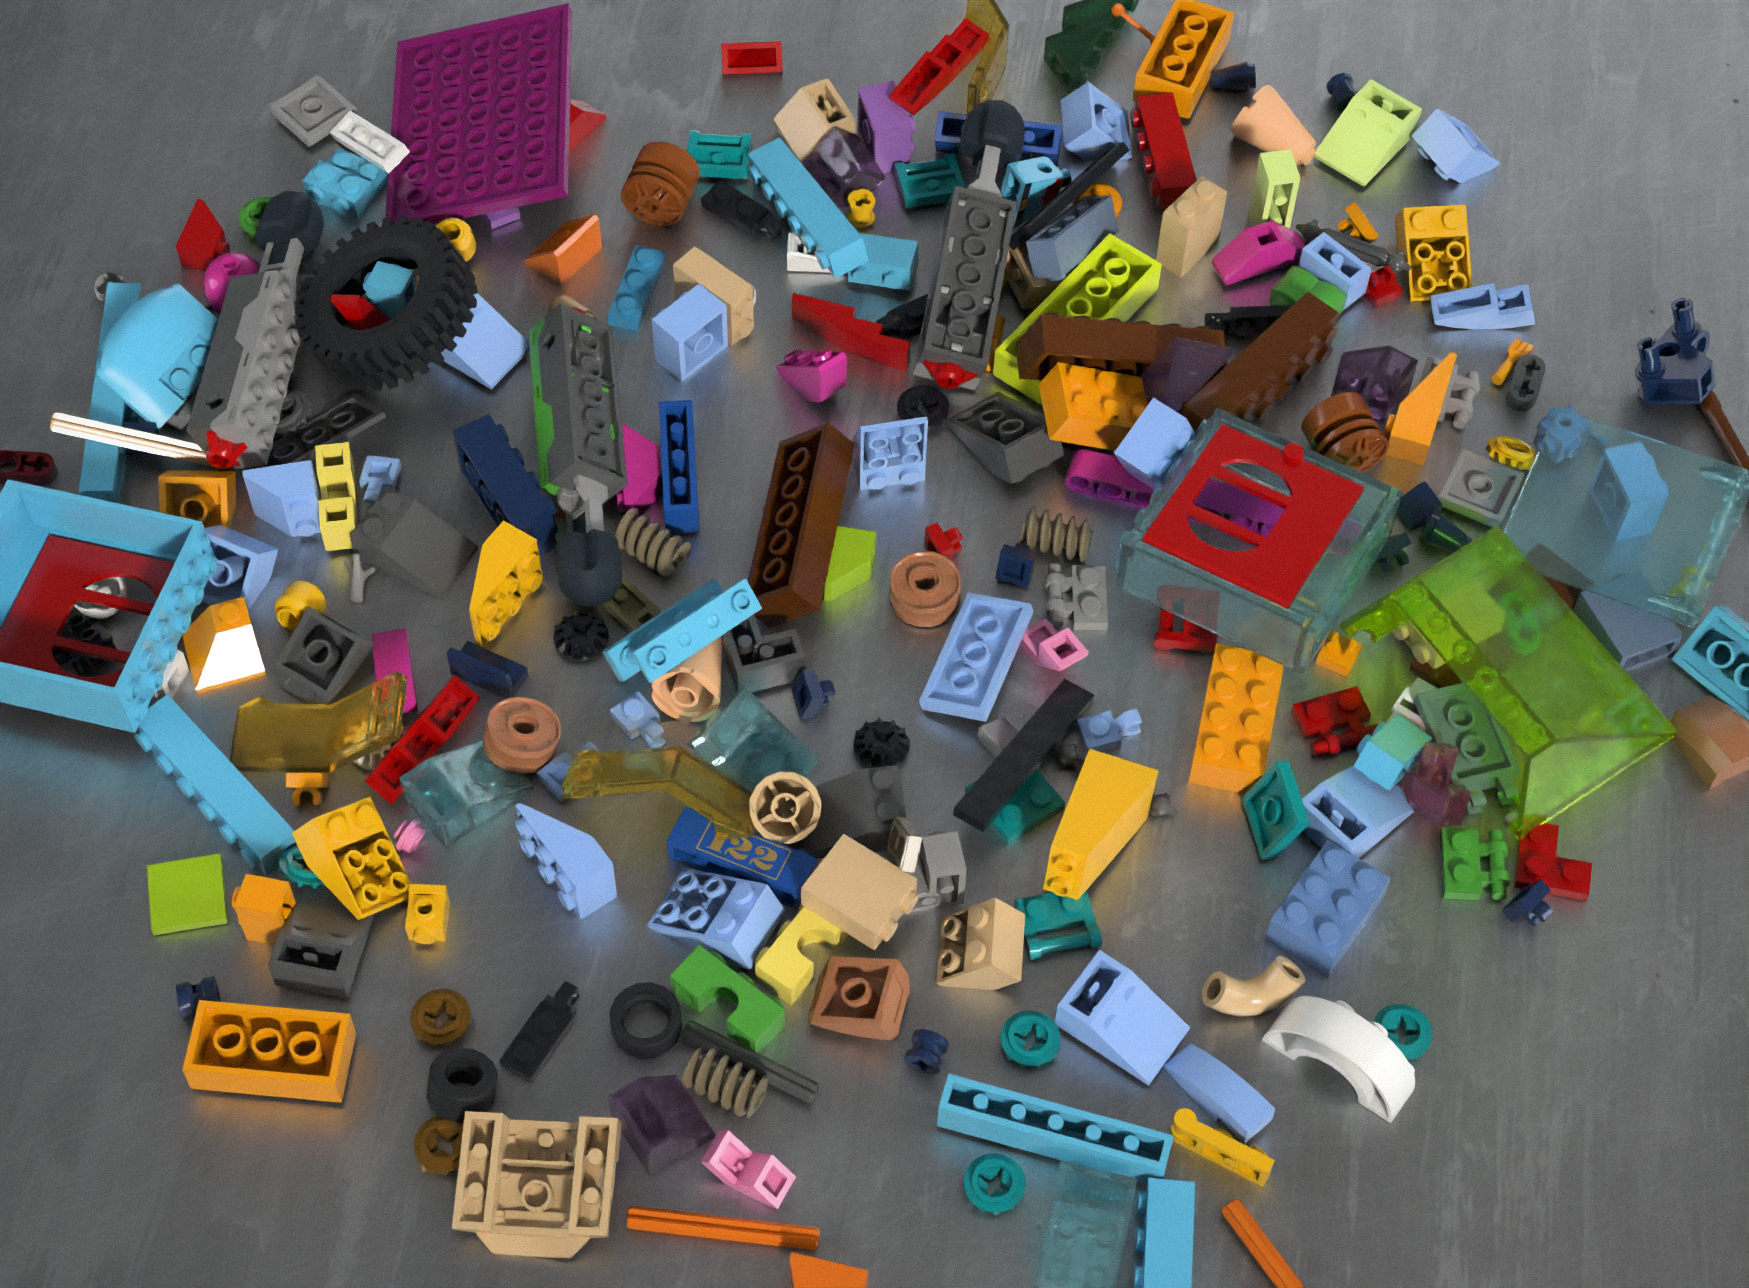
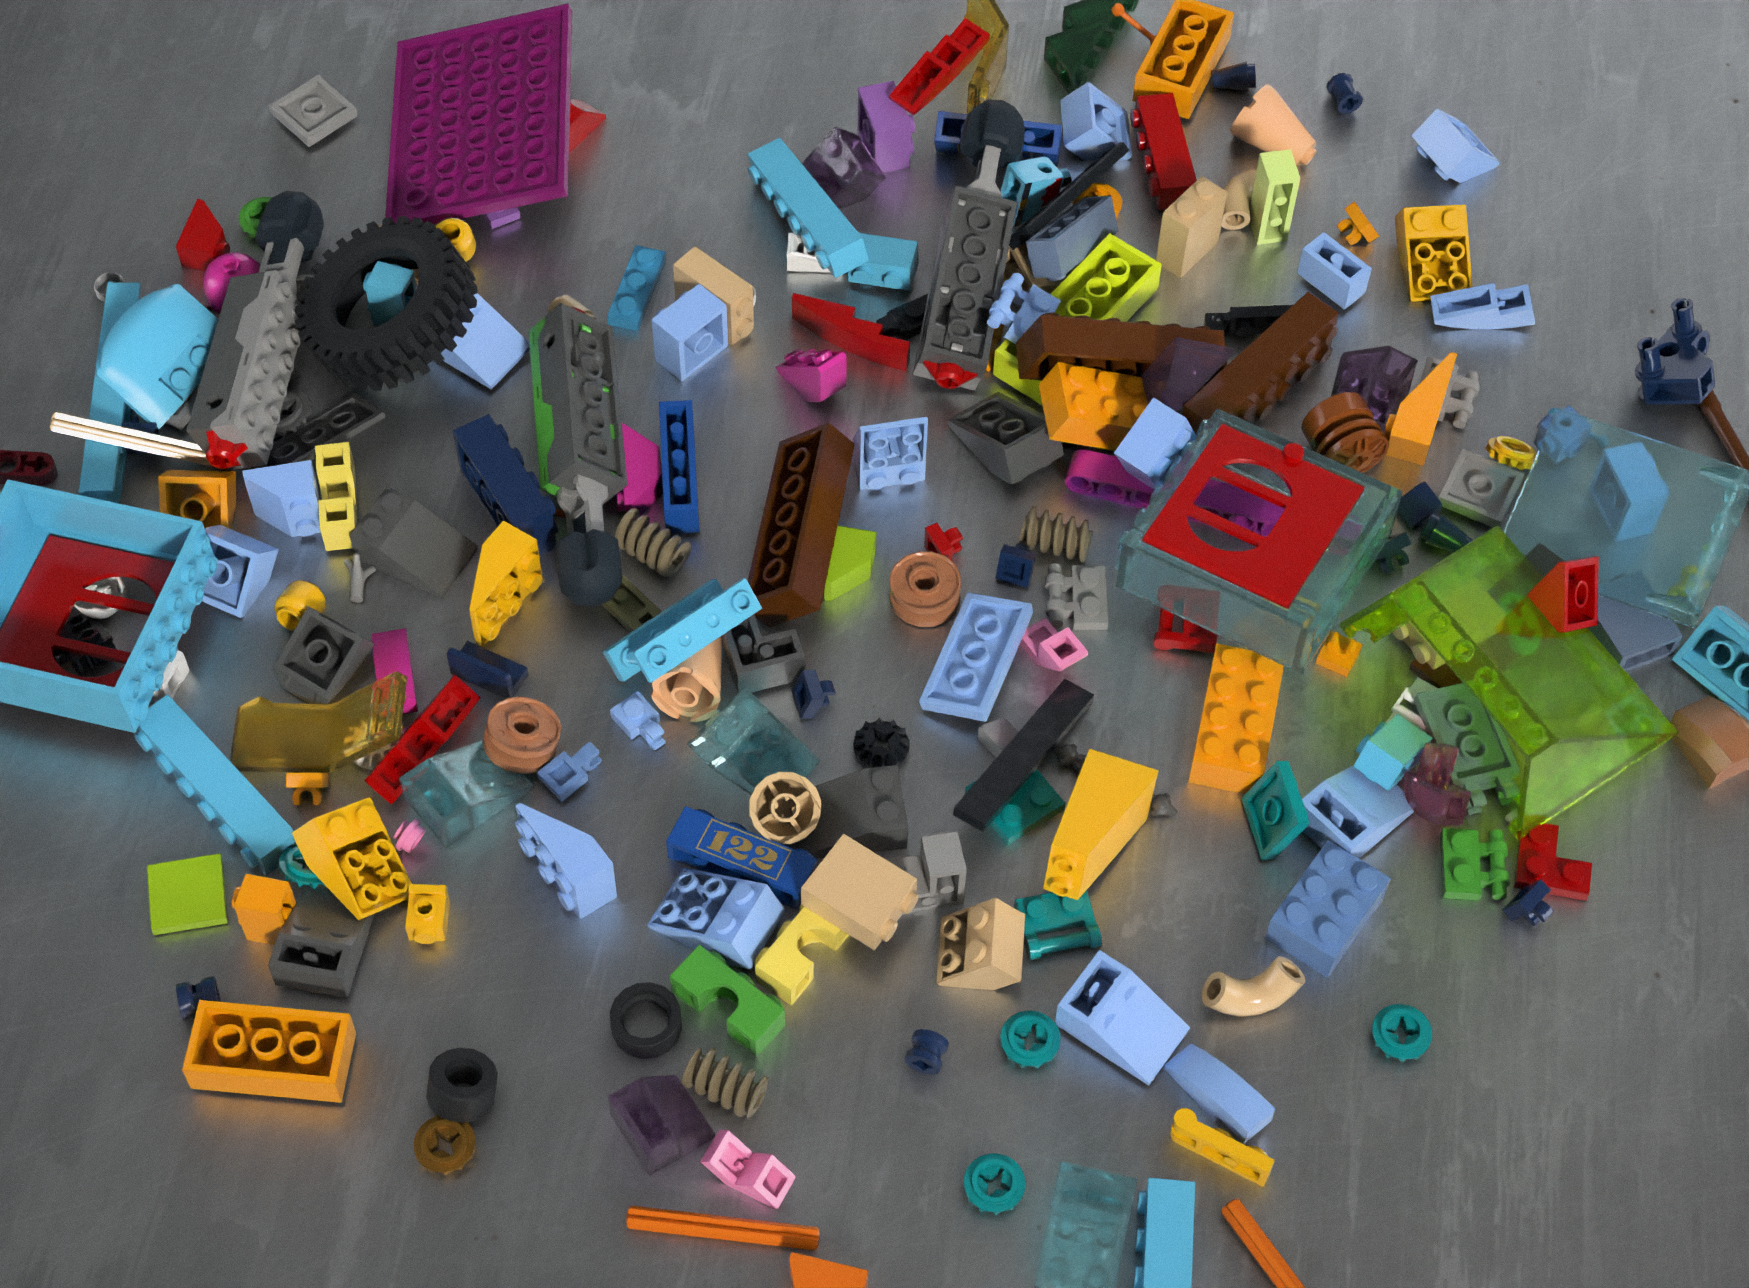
slope [182,597,266,693] -> none
medium azure plate [302,148,388,220] -> none
white plate [329,111,410,174] -> none
red slope [330,294,391,330] -> none
light blue plate [359,455,401,513] -> none
pearl gold gear [410,989,471,1047] -> none
tan slope [451,1111,622,1258] -> none
black hinge [499,981,580,1083] -> none
orange slope [523,214,602,287] -> none
black gear [553,610,609,661] -> none
clear yellow windscreen [562,746,755,840] -> none
dark orange wheel [621,141,700,226] -> none
dark grey axle [681,1020,819,1103] -> none
teal plate [687,130,752,179] -> none
black hinge [701,180,782,242] -> none
red slope [721,41,783,74] -> none
tan slope [773,78,855,164] -> none
nougat slope [808,956,910,1040] -> none
yellow bush [847,189,876,231] -> none
dark tan plate [887,816,922,873] -> none
teal plate [893,153,966,209] -> none
black gear [897,386,949,432] -> none
medium azure brick [937,1073,1174,1184] -> none
light blue plate [1077,709,1142,753] -> none
dark pink slope [1211,220,1305,286] -> none
white brick [1262,996,1415,1123] -> none
bright green brick [1269,266,1346,316] -> none
red plate [1291,686,1378,756] -> none
dark grey wheel [1296,219,1411,273] -> none
yellowish green slope [1314,79,1422,187] -> none
red tile [1363,265,1402,308] -> none
light orange piece [1491,337,1534,386] -> none
dark grey beam [1506,354,1545,411] -> none
none -> light blue plate [987,273,1061,344]
none -> tan cylinder [1221,169,1257,230]
none -> red slope [1527,556,1599,633]

